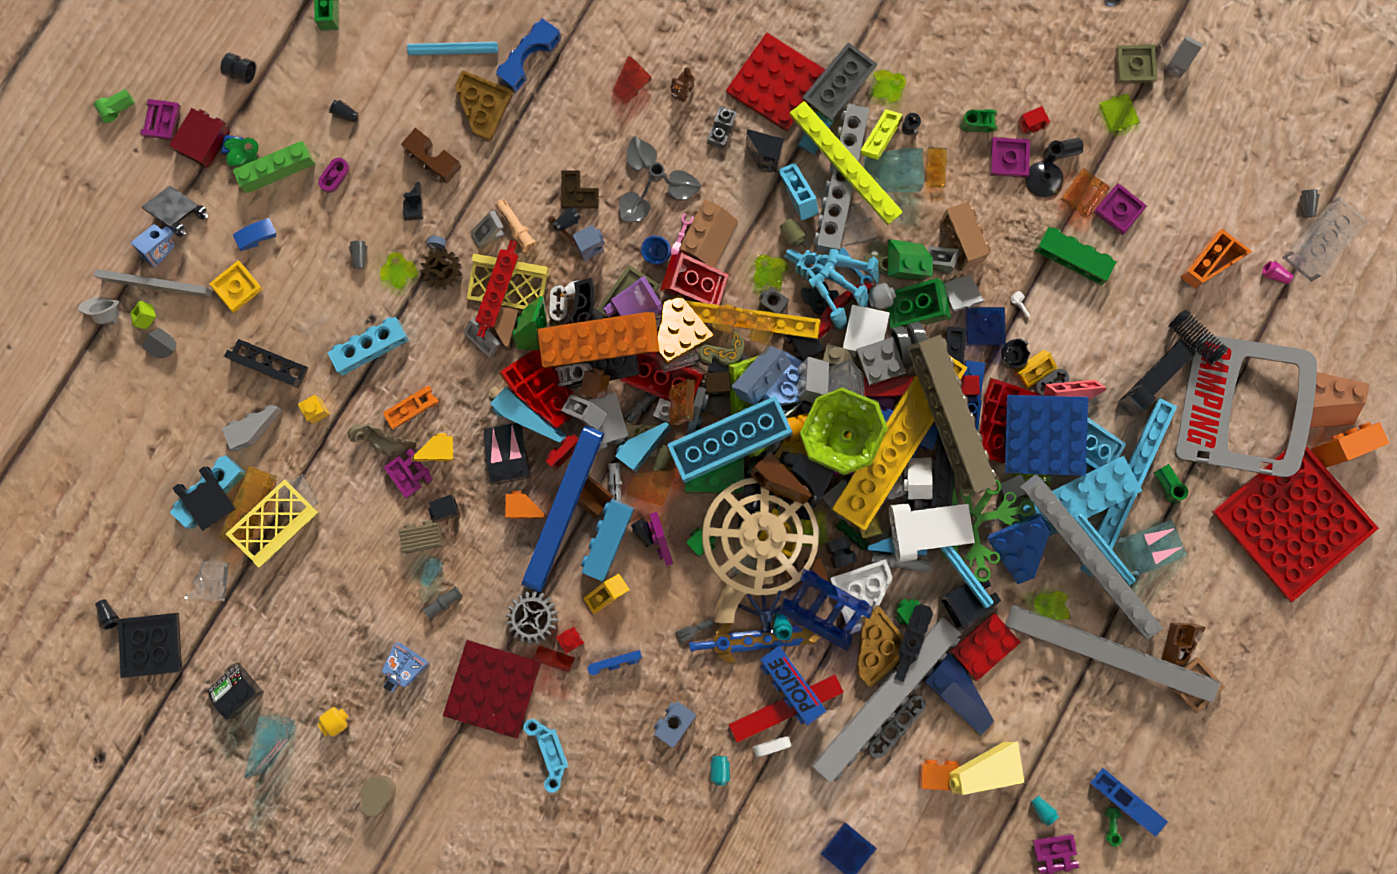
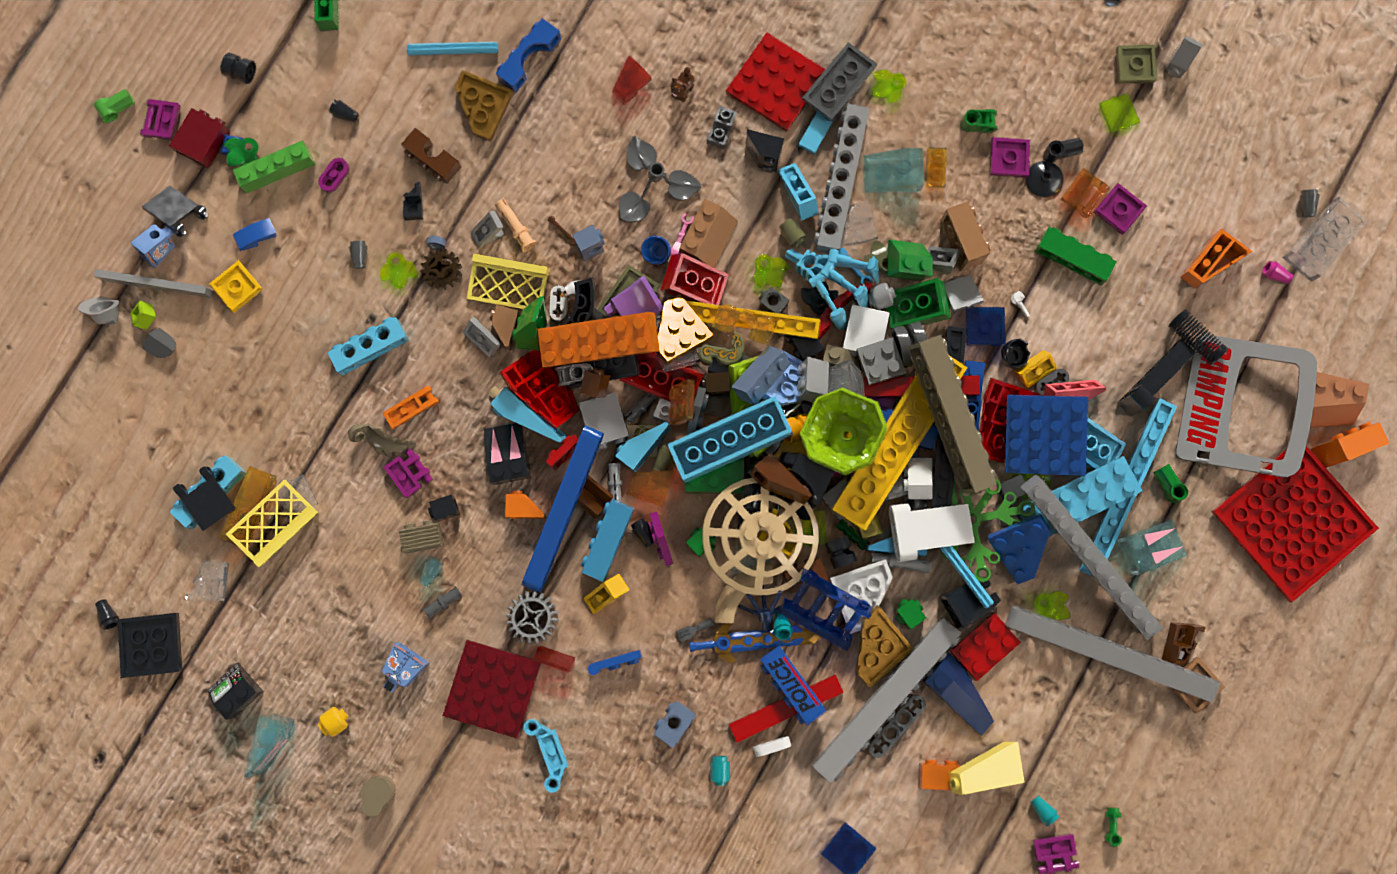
light grey slope [222,405,282,452] -> none
black fence [224,339,308,388] -> none
yellow brick [298,395,330,424] -> none
yellow slope [411,433,453,462] -> none
red plate [475,239,519,338] -> none
black cone [552,207,581,233] -> none
red brick [556,627,584,654] -> none
dark brown plate [561,170,599,209] -> none
light grey slope [561,394,608,430] -> none
neon yellow plate [790,101,903,226] -> none
neon yellow plate [861,110,903,160] -> none
black piece [894,604,933,682] -> none
black bush [902,113,921,135] -> none
red brick [1018,106,1051,134] -> none
medium azure axle [1073,512,1135,586] -> none
blue slope [1090,767,1168,837] -> none

